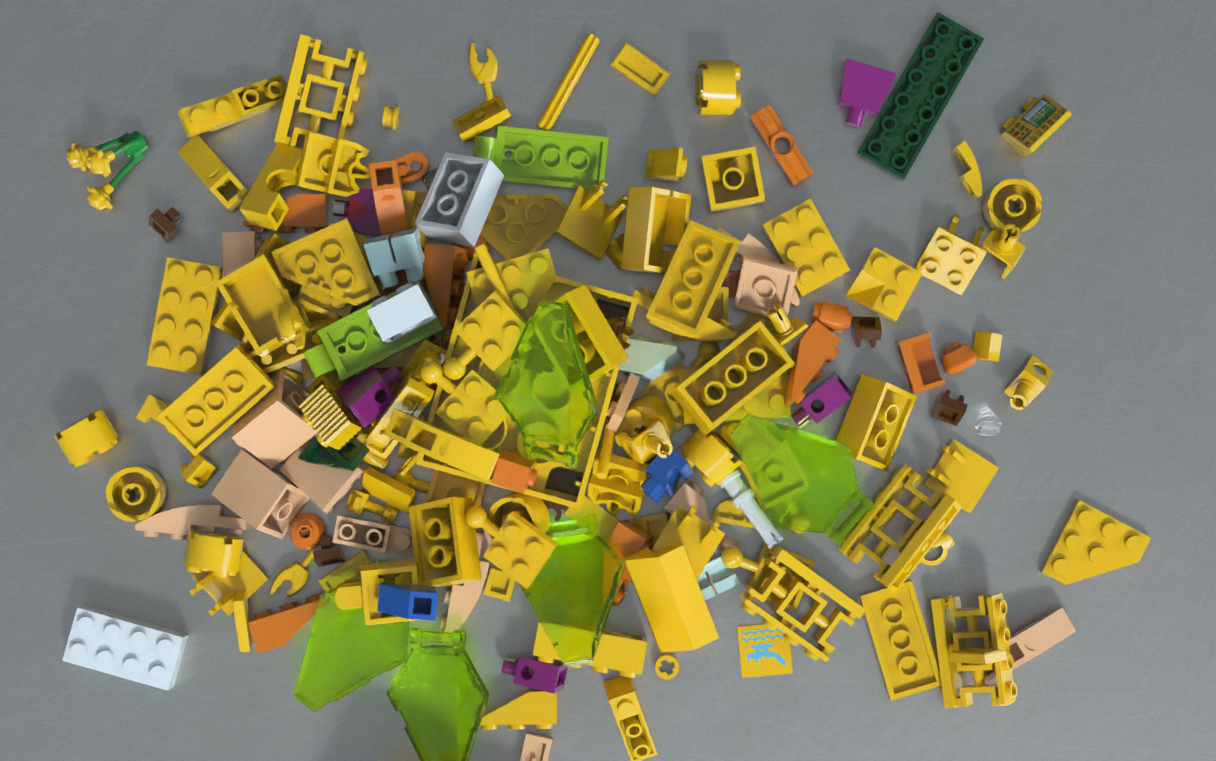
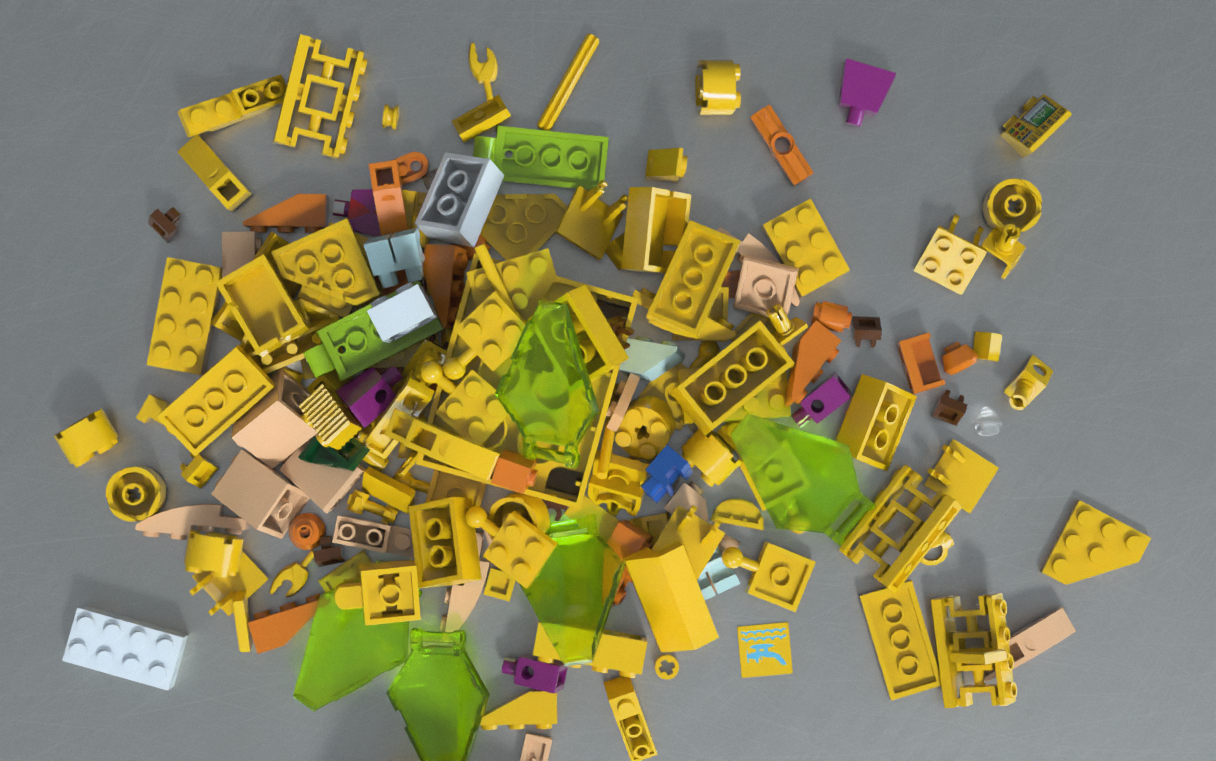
yellow plant [66,130,148,210] -> none
yellow arch [239,143,302,231] -> none
yellow hand [278,289,306,350] -> none
yellow plate [295,132,370,197] -> none
blue slope [377,583,438,621] -> none
yellow tile [610,42,670,97] -> none
yellow bracket [617,421,673,464] -> none
yellow slope [701,146,765,213] -> none
white pin [720,470,783,549] -> none
yellow fence [737,544,866,662] -> none
yellow slope [845,247,923,322] -> none
dark green plate [857,12,984,180] -> none
yellow slope [952,141,982,200] -> none

